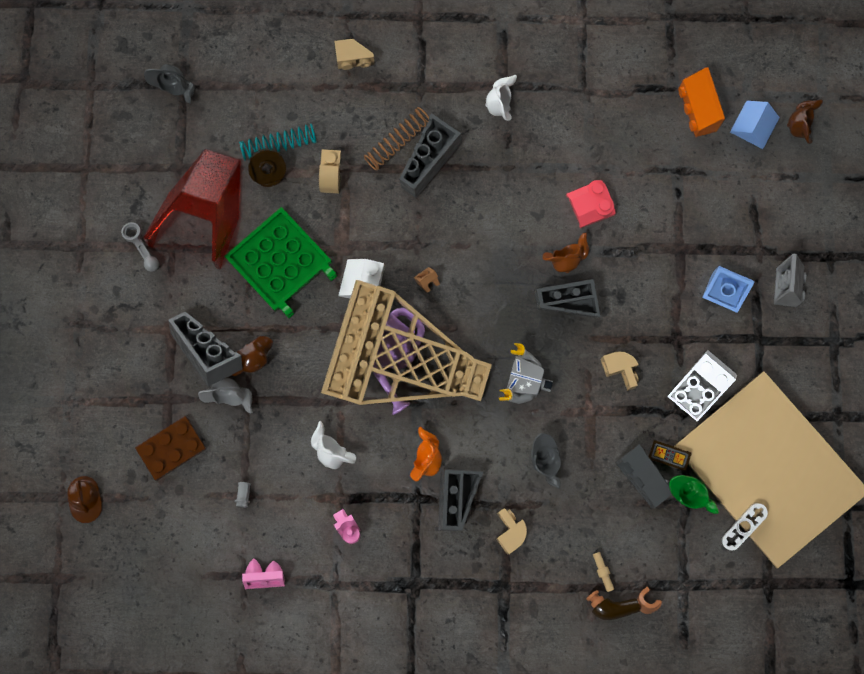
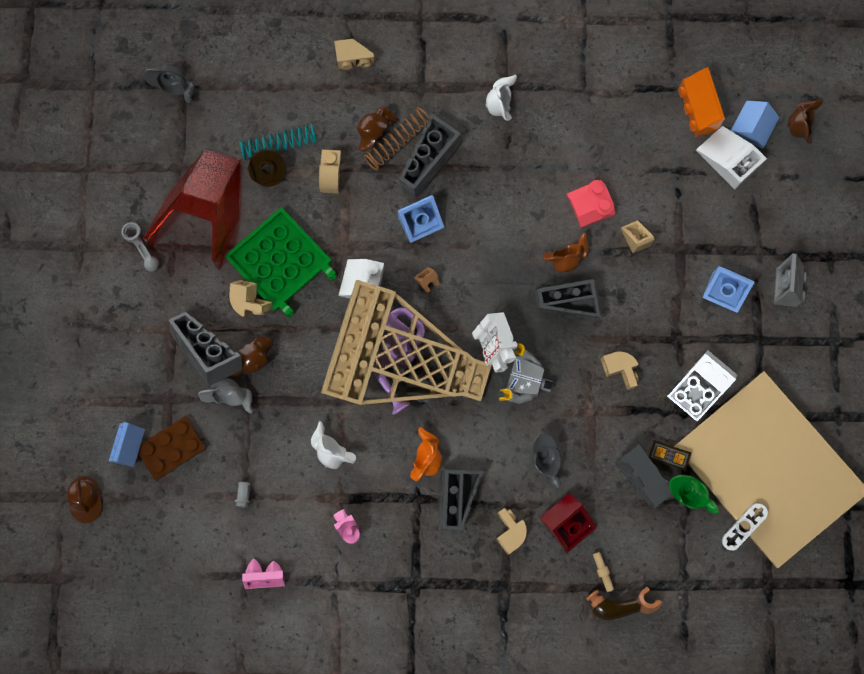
none -> light blue slope [109,422,145,467]
none -> tan brick [229,280,272,317]
none -> reddish brown hair [357,106,399,151]
none -> light blue slope [398,195,444,243]
none -> white hips [472,312,518,372]
none -> dark red slope [540,493,597,553]
none -> tan slope [621,220,655,254]
none -> white slope [696,126,767,189]

